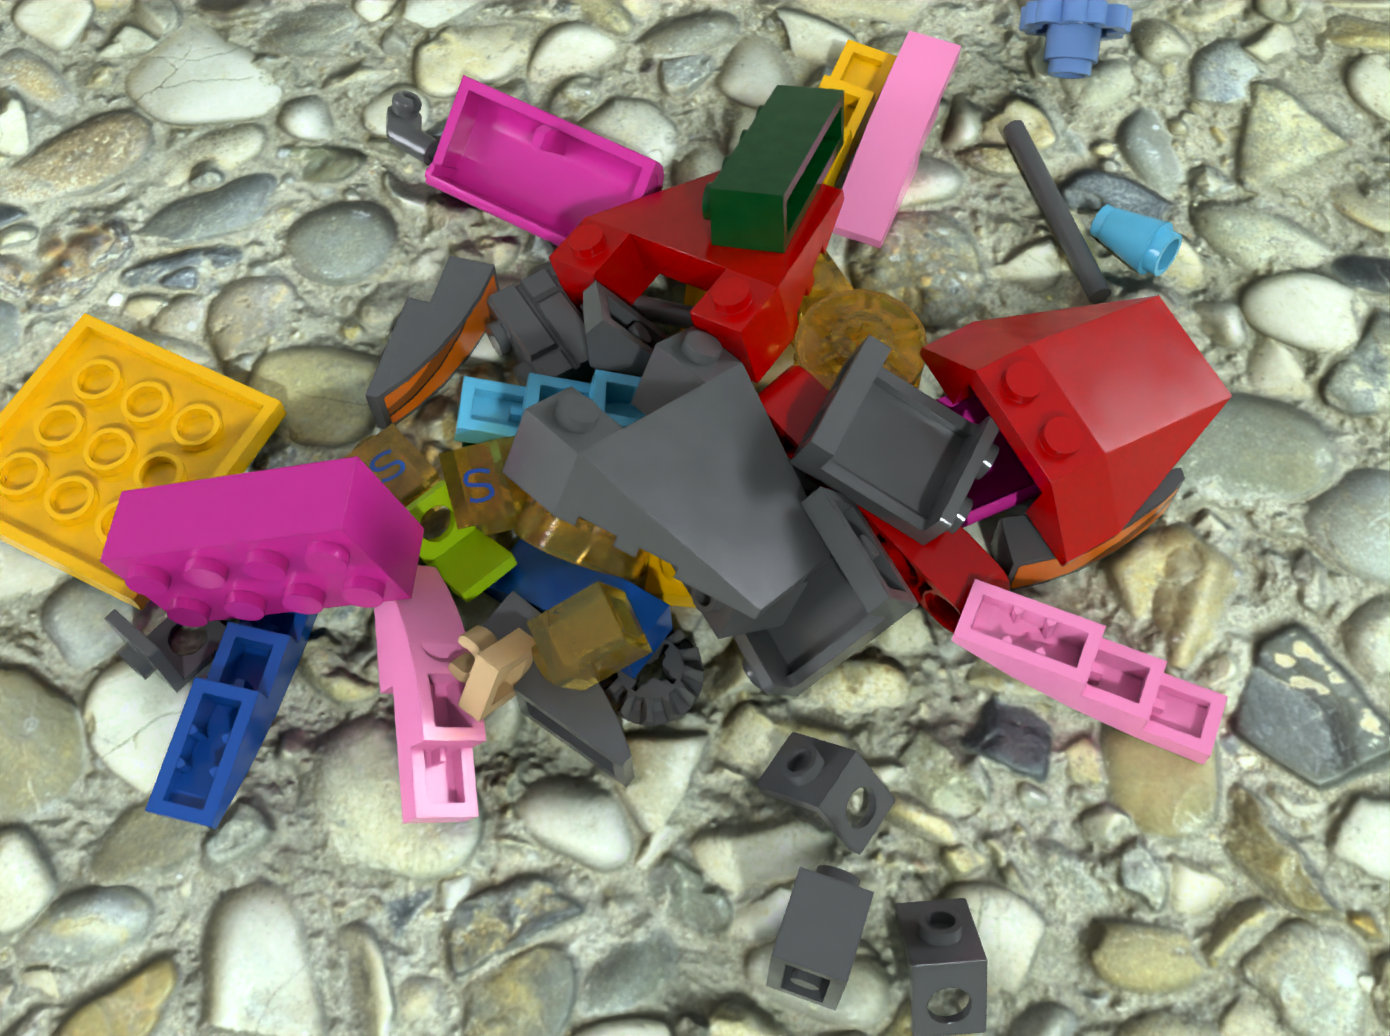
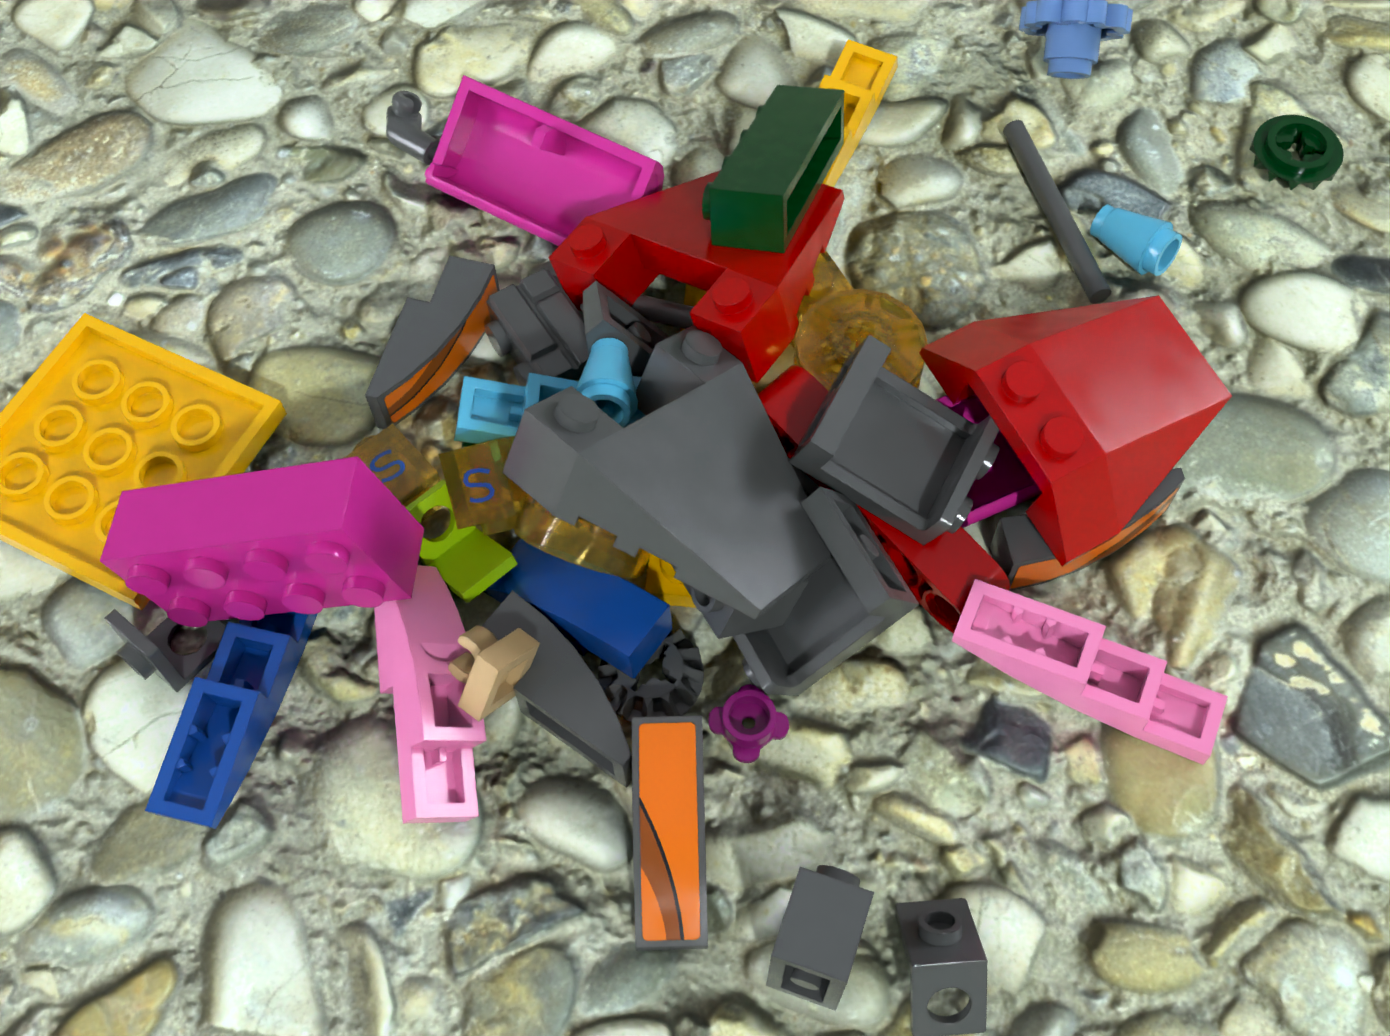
clear yellow brick [527,581,653,691] -> none
dark grey bracket [756,732,895,855] -> none
bright pink slope [832,30,961,249] -> none
none -> medium azure cone [576,338,638,427]
none -> slope [632,715,708,951]
none -> magenta plate [708,684,789,763]
none -> dark green gear [1249,115,1344,190]

